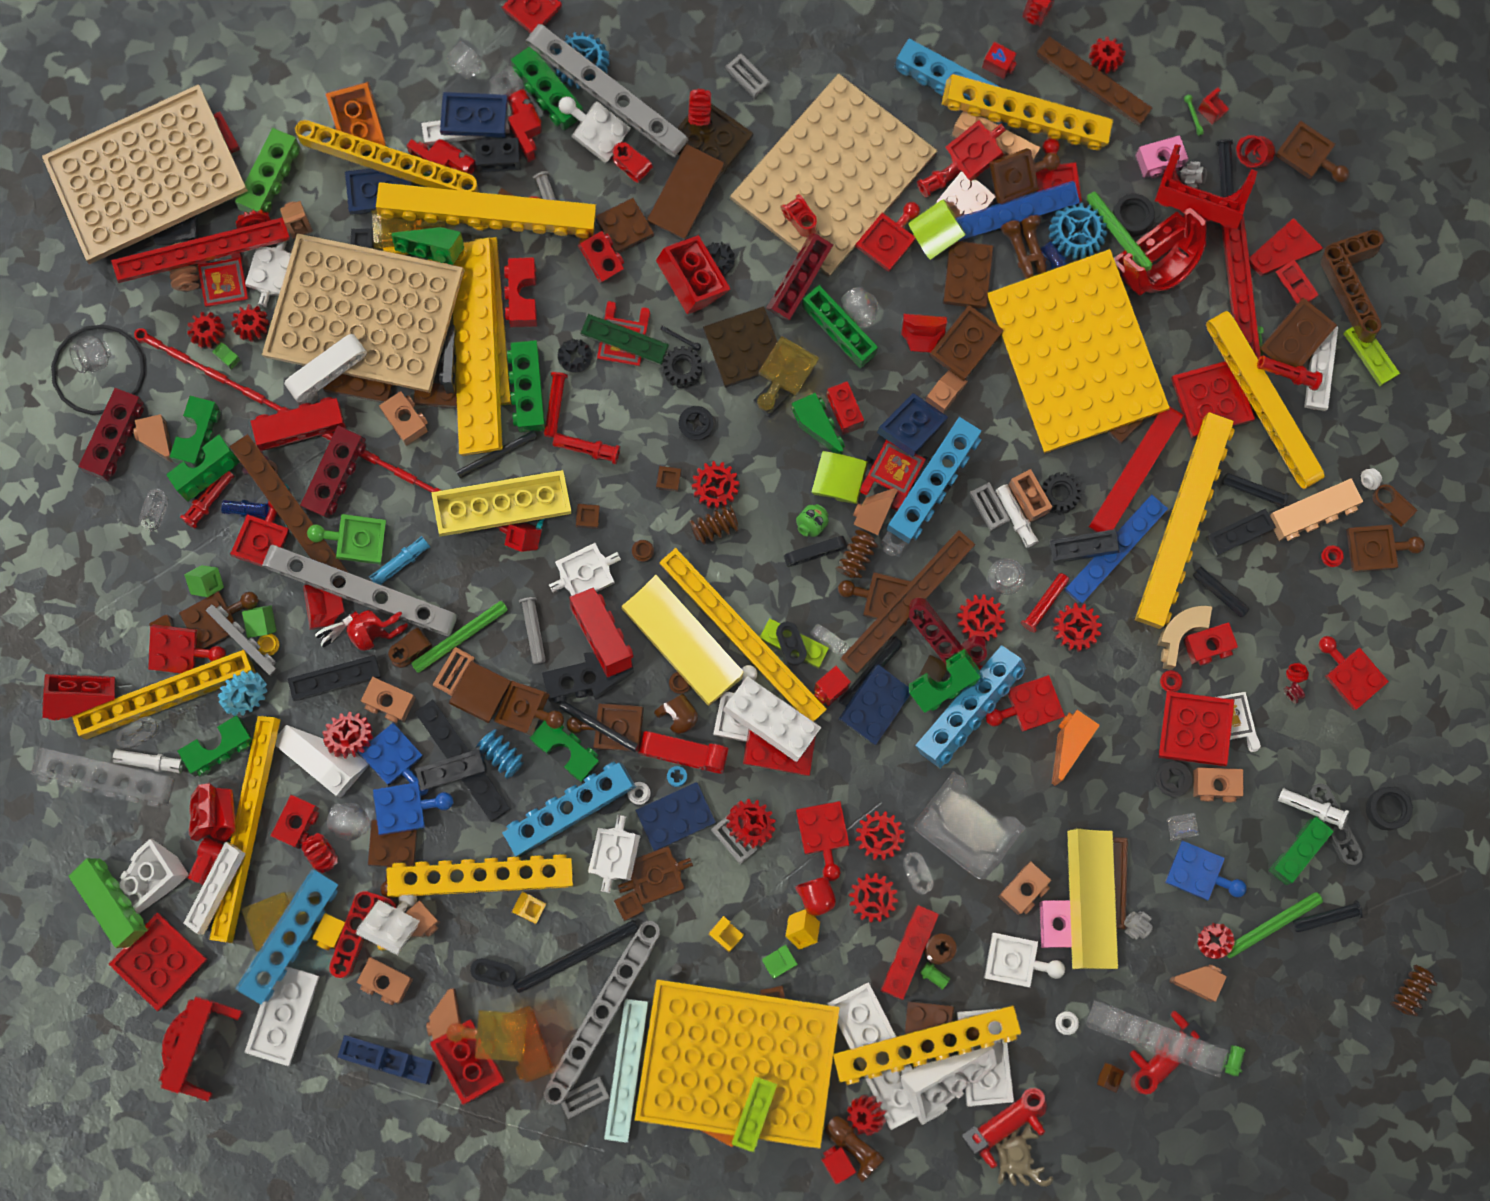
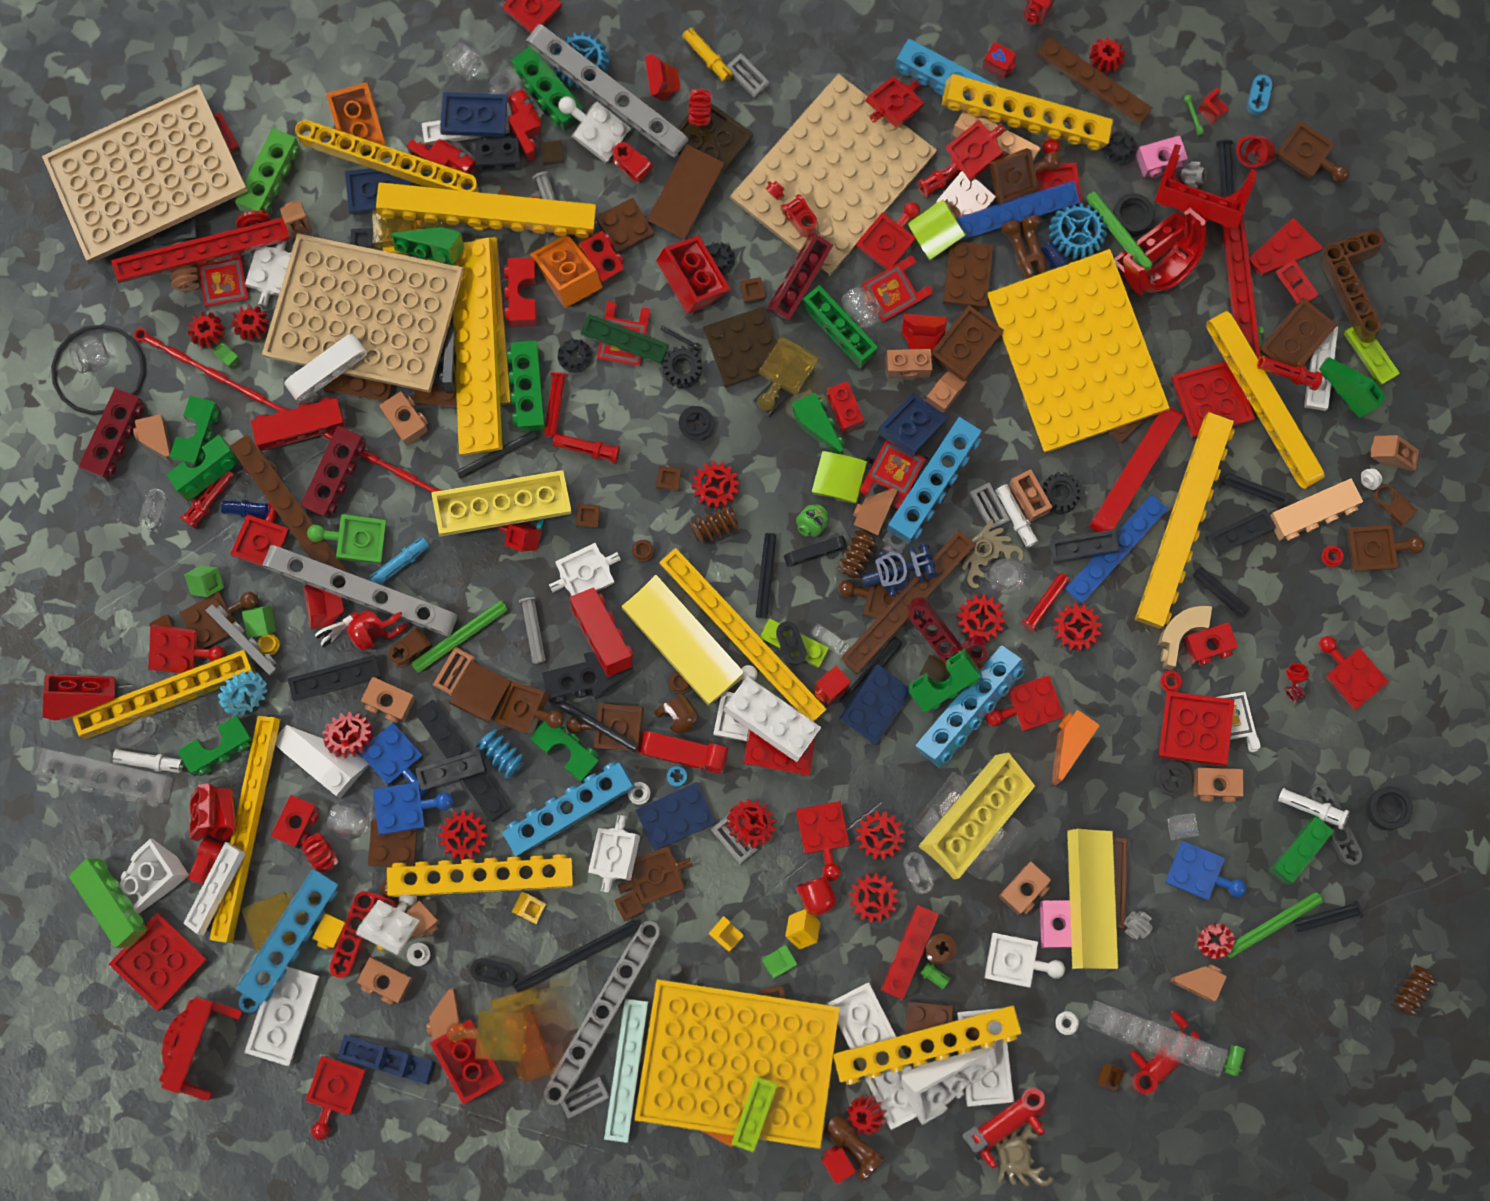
none -> dark azure bush [239,994,261,1013]
none -> red plate [305,1056,366,1140]
none -> white plate [407,943,430,966]
none -> red gear [438,810,488,860]
none -> clear yellow plate [490,988,541,1014]
none -> orange slope [530,234,602,308]
none -> dark brown tile [540,140,564,165]
none -> red slope [645,54,681,101]
none -> yellow pin [682,28,733,82]
none -> reddish brown plate [740,277,766,304]
none -> black axle [756,533,776,619]
none -> red plate [765,181,785,201]
none -> red flag [861,256,933,322]
none -> dark blue torso [862,543,937,597]
none -> red plate [865,76,924,128]
none -> nougat brick [885,349,932,379]
none -> light yellow arch [918,753,1035,879]
none -> dark tan animal [962,519,1024,589]
none -> black gear [1103,131,1137,164]
none -> dark azure beam [1247,75,1272,116]
none -> green slope [1319,357,1386,418]
none -> nougat slope [1371,435,1419,471]

